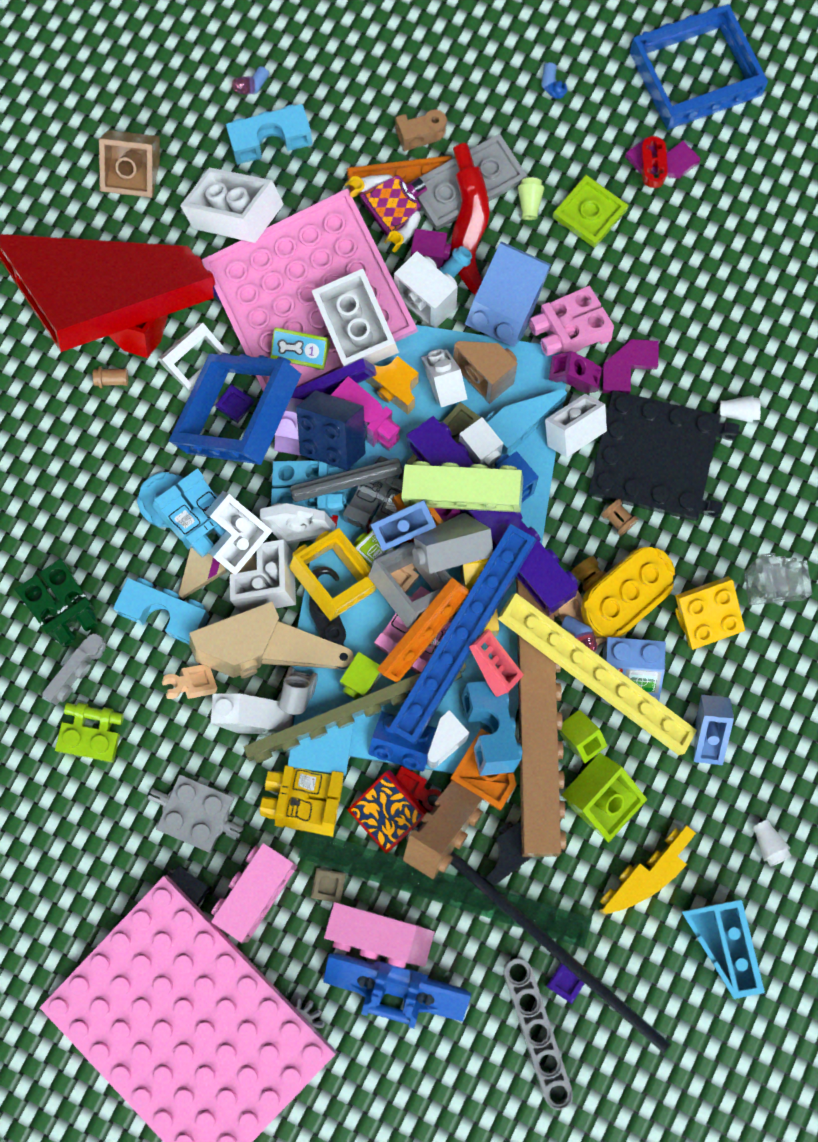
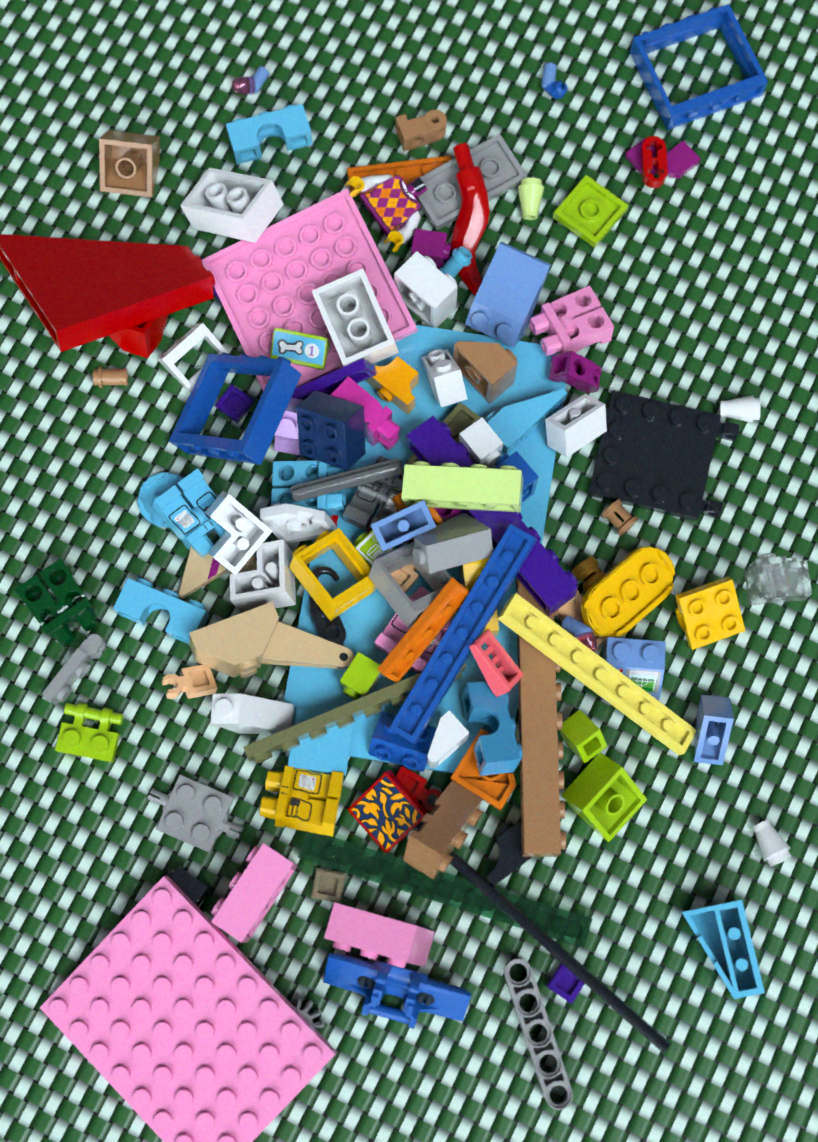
light grey piece [279,667,318,715] -> none
yellow slope [599,826,696,915] -> none
magenta tile [602,339,659,394] -> none

